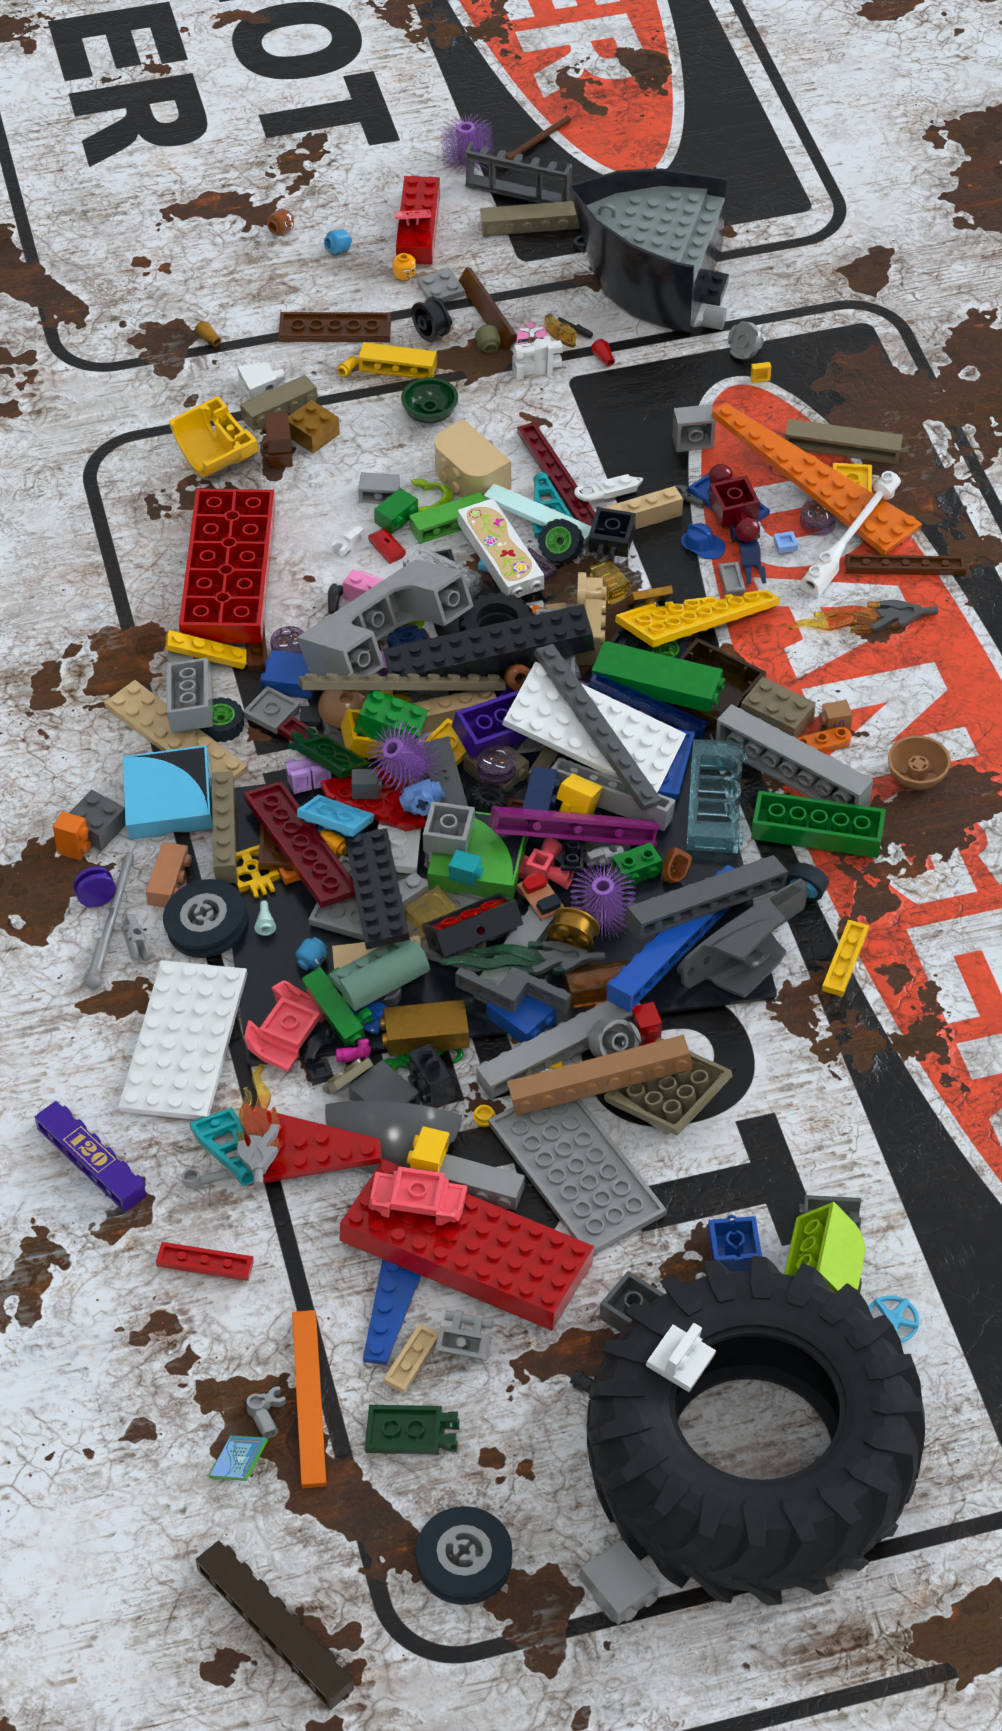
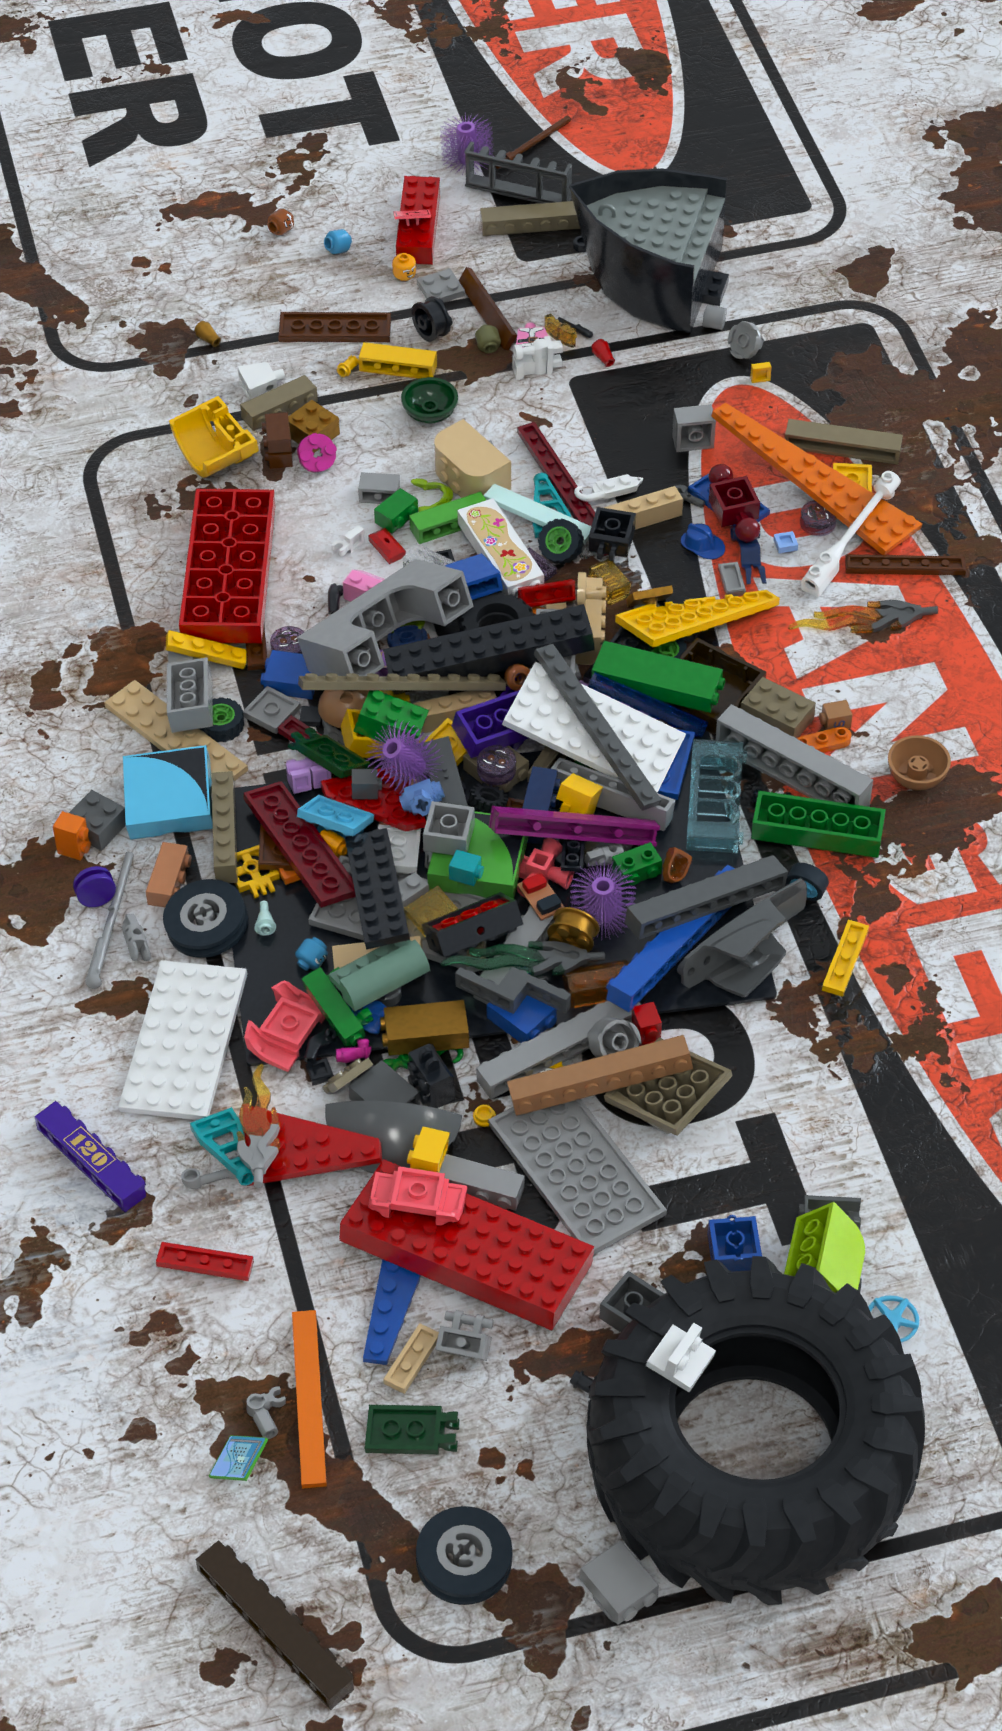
none -> dark pink plate [297,433,337,473]
none -> blue brick [445,553,503,600]
none -> red tile [518,579,576,607]

